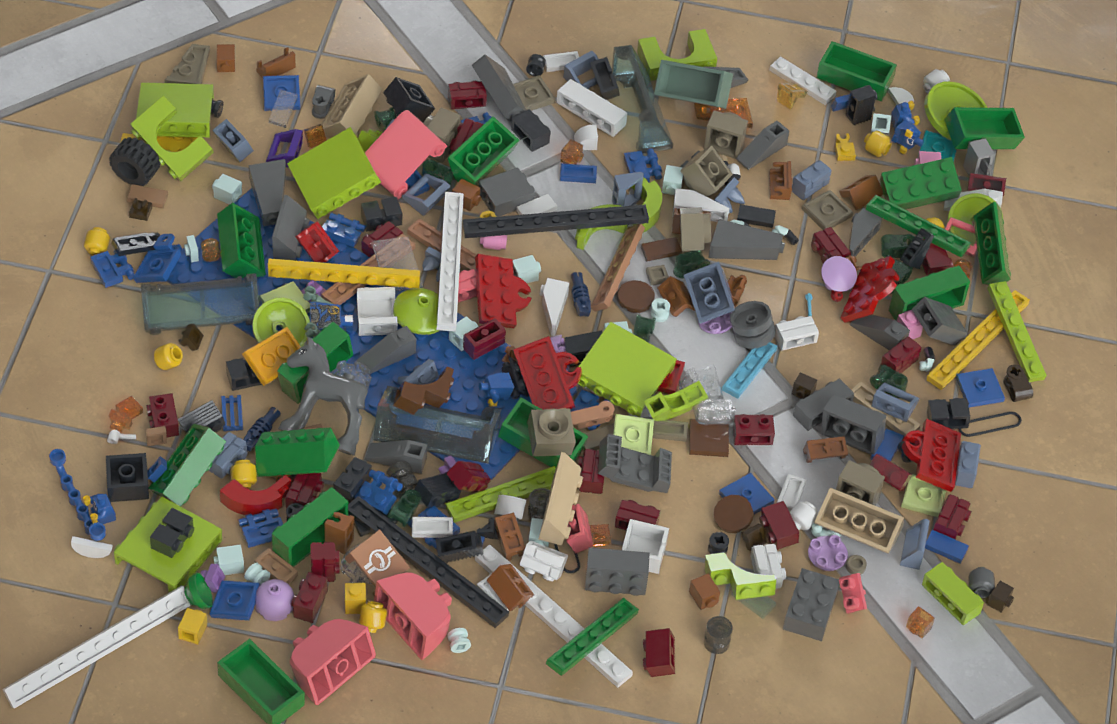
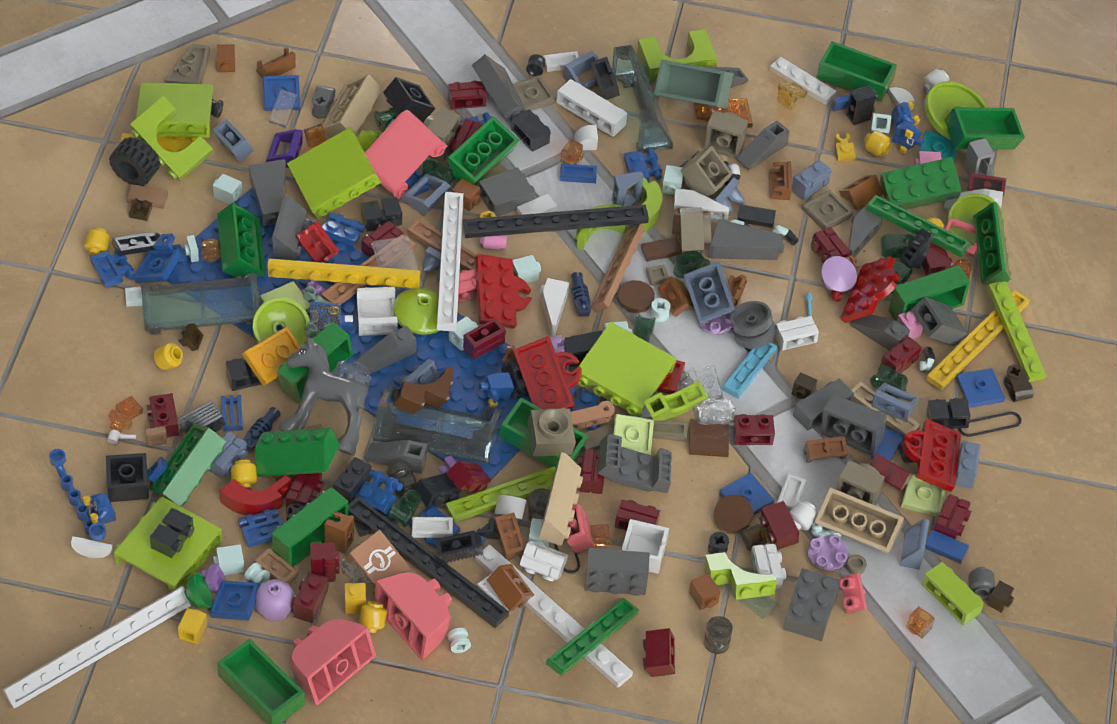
none -> white tile [125,287,145,307]

